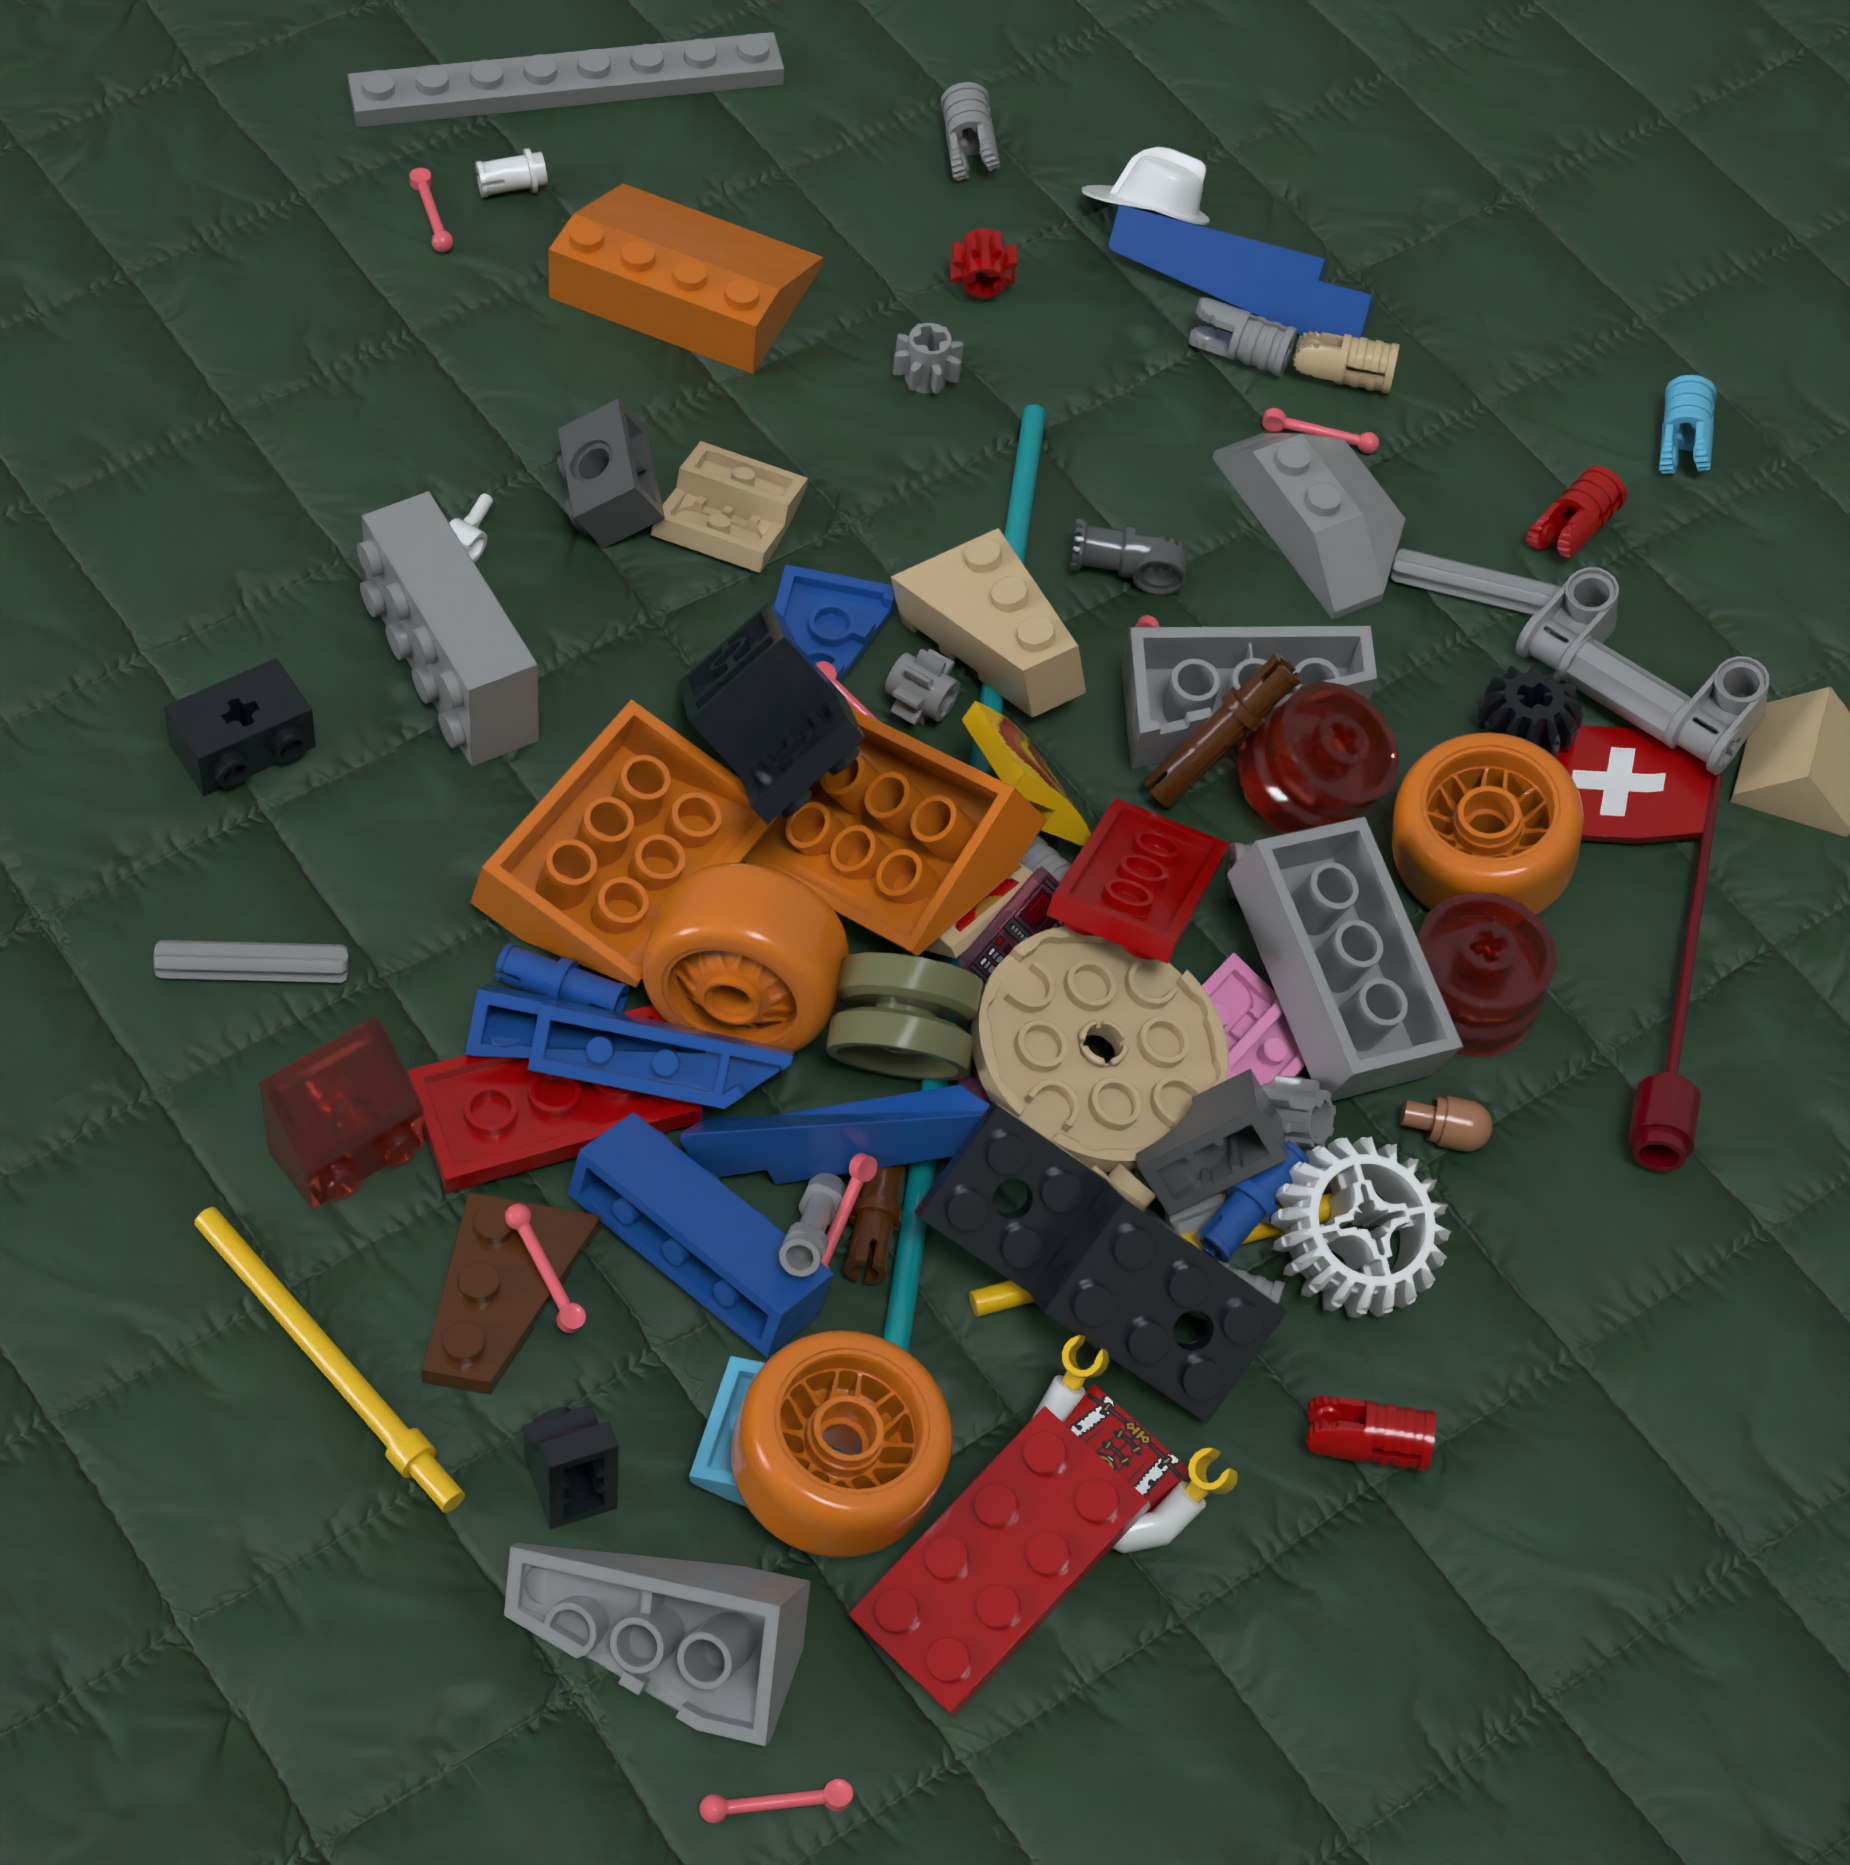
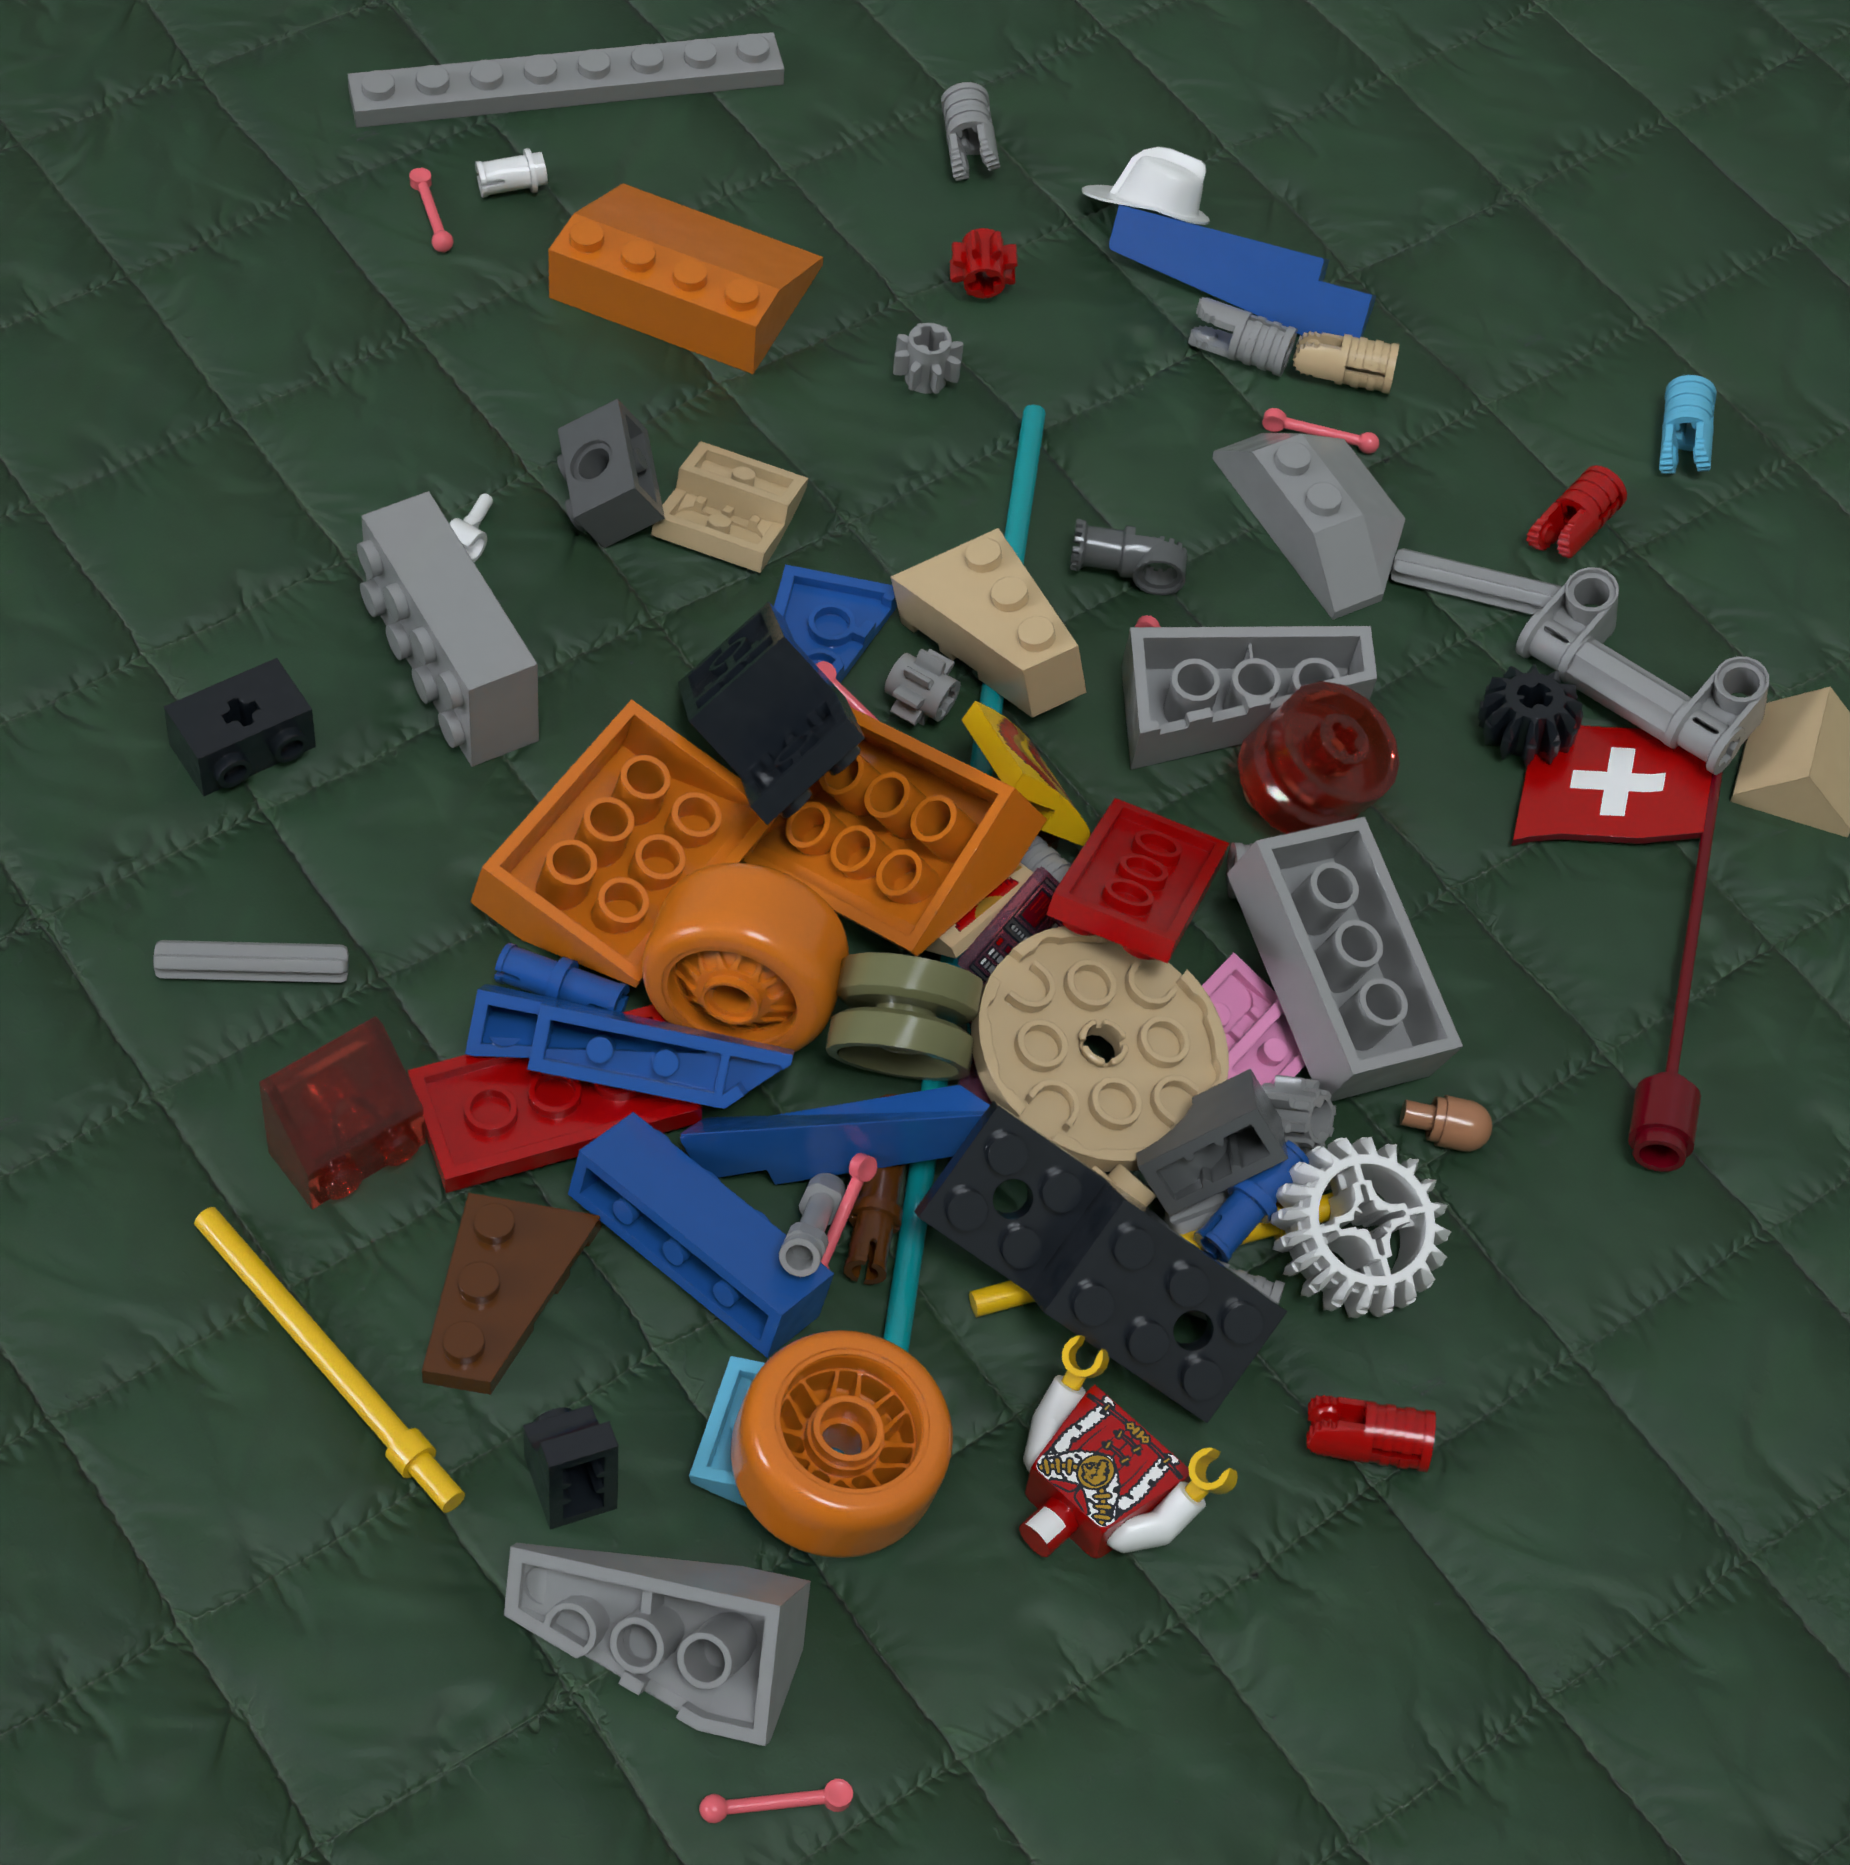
coral hinge [505,1203,586,1333] -> none
red plate [848,1406,1151,1718] -> none
reddish brown pin [1143,652,1303,808] -> none
orange wheel [1392,732,1584,928] -> none
clear red wheel [1417,892,1558,1057] -> none

